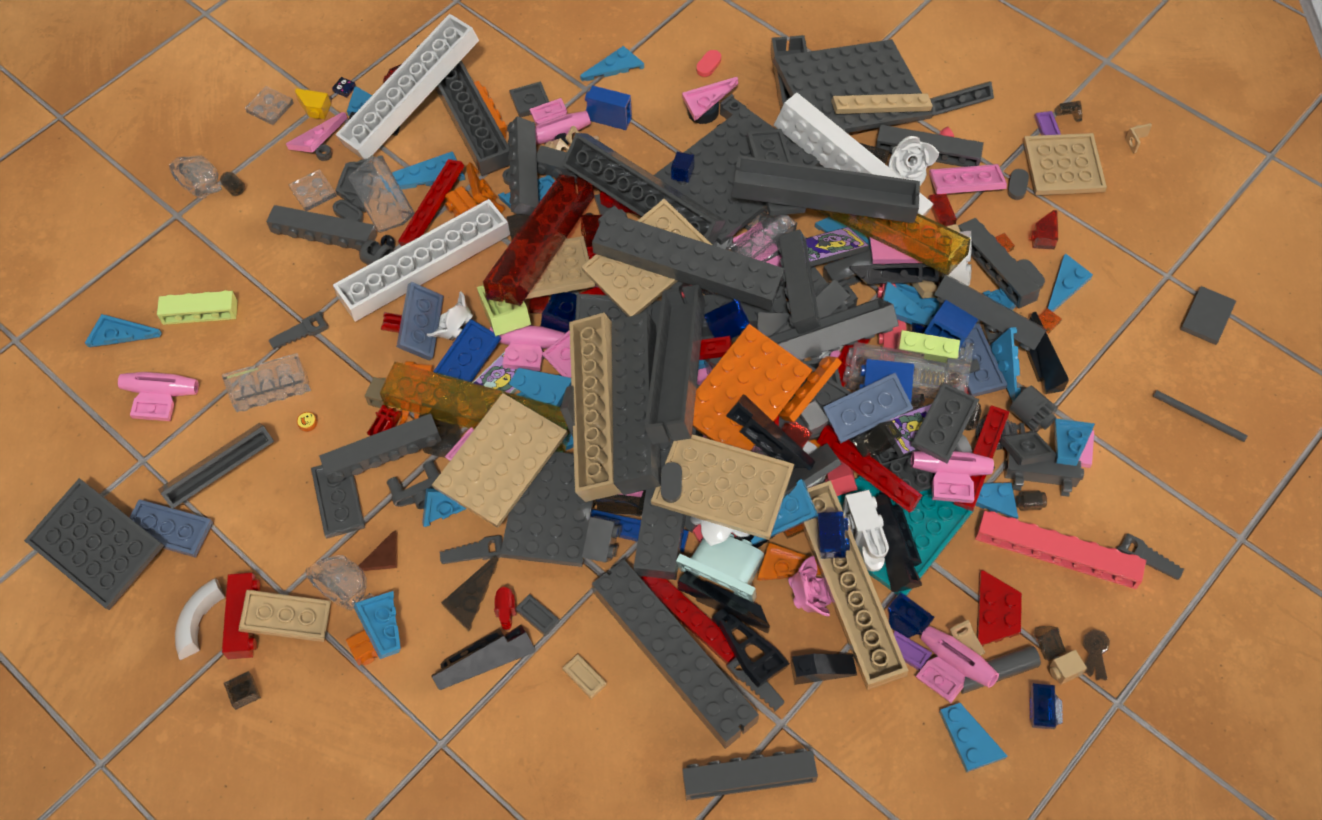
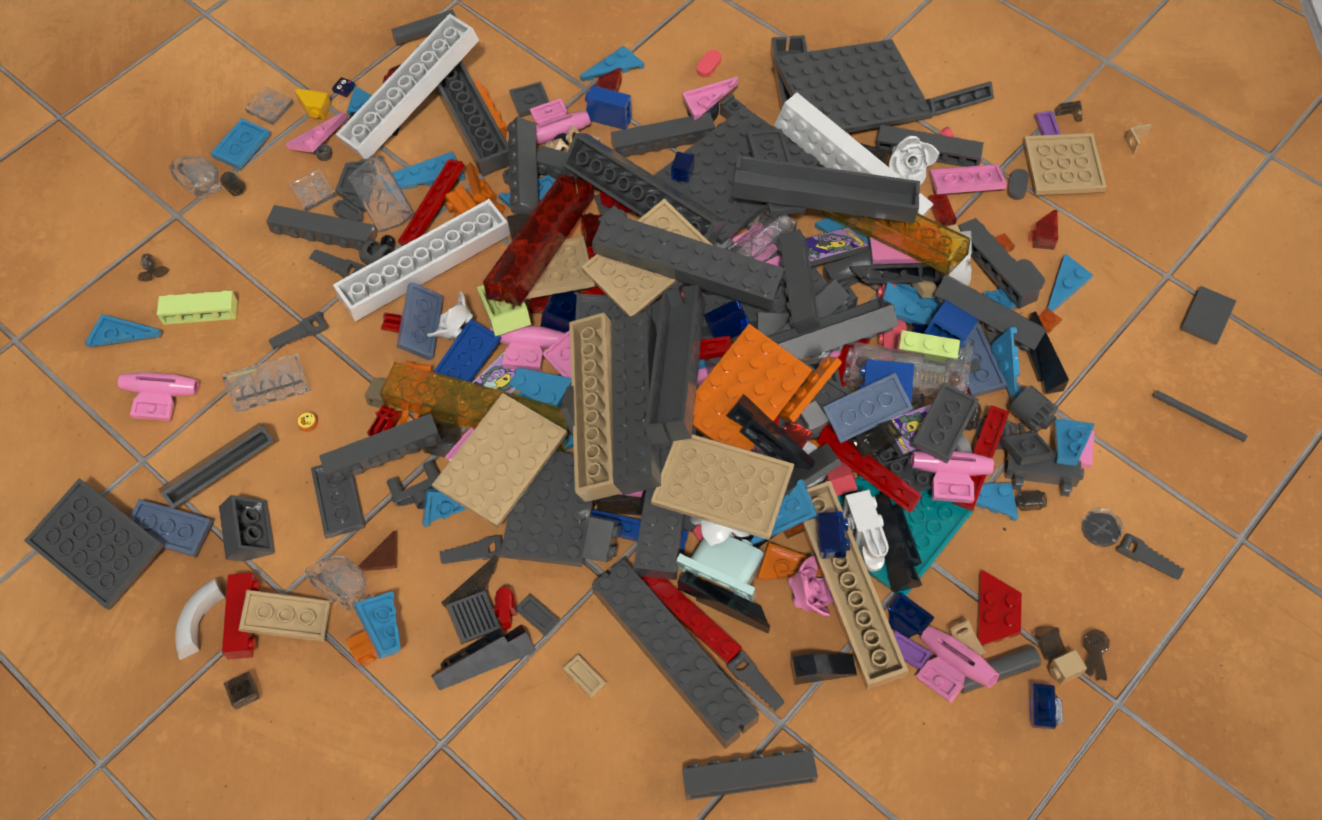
dark grey tile [661,462,682,503] -> none
black plate [712,608,790,688] -> none
tan plate [831,93,933,114] -> none
dark azure wing [939,703,1008,773] -> none
coral brick [975,511,1146,589] -> none
none -> clear smoke plant [138,254,169,282]
none -> dark azure plate [211,118,271,170]
none -> dark grey slope [219,495,274,561]
none -> dark grey piece [309,250,365,279]
none -> dark grey brick [391,10,456,45]
none -> dark grey tile [446,590,501,645]
none -> clear red slope [594,68,622,92]
none -> dark grey brick [611,112,715,157]
none -> clear tile [1081,508,1123,547]

